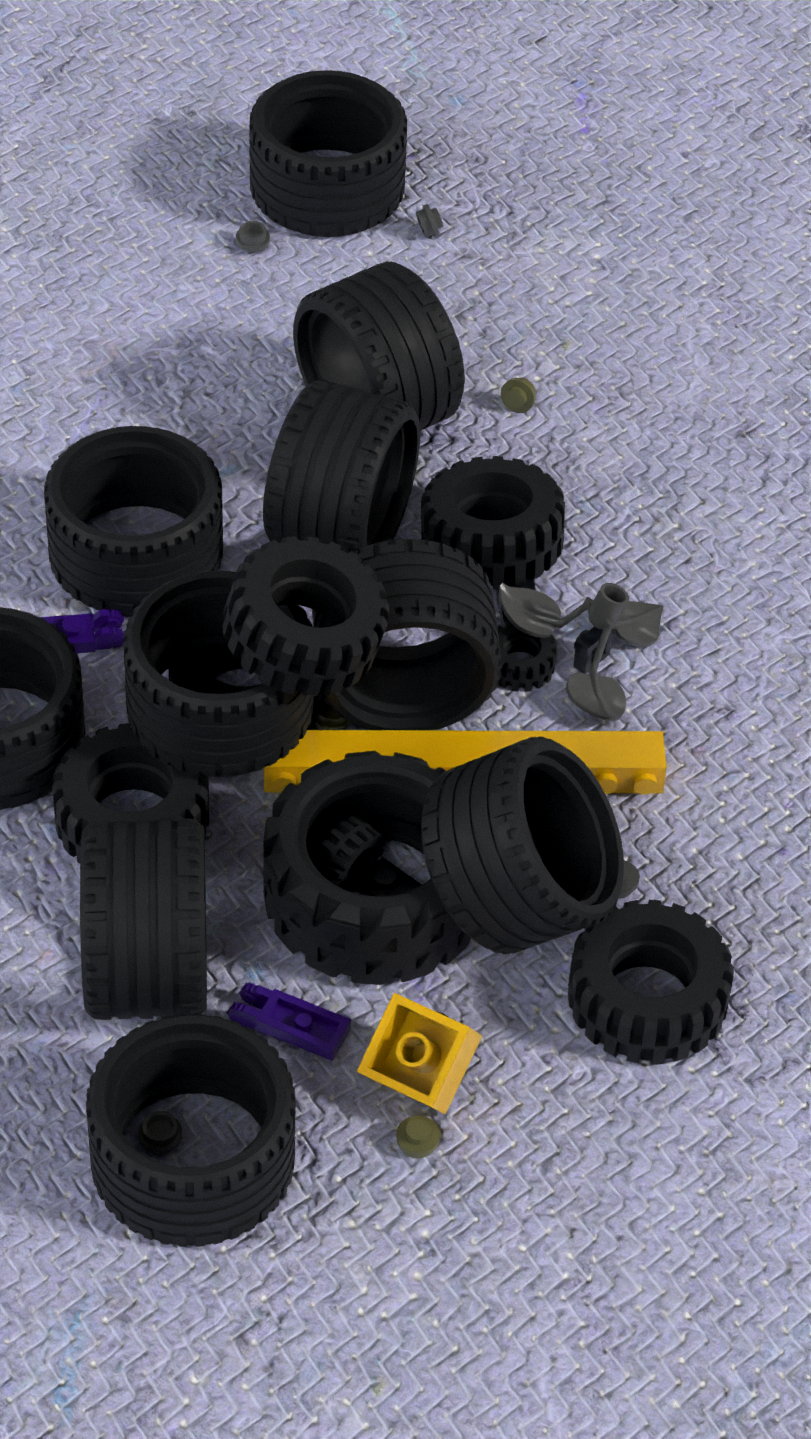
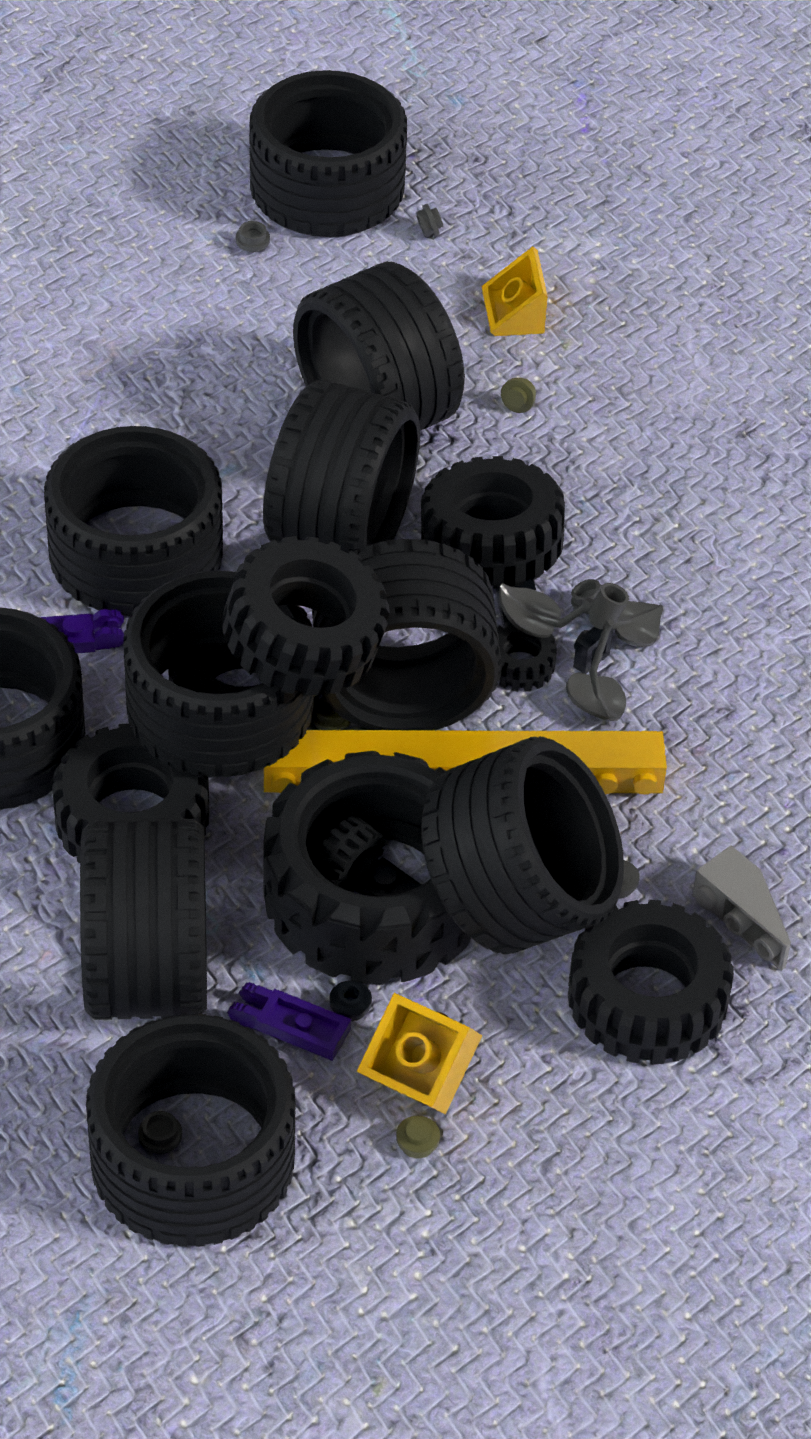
none -> black plate [329,980,372,1021]
none -> yellow slope [481,246,548,336]
none -> dark grey plate [571,579,602,614]
none -> light grey slope [692,845,791,971]

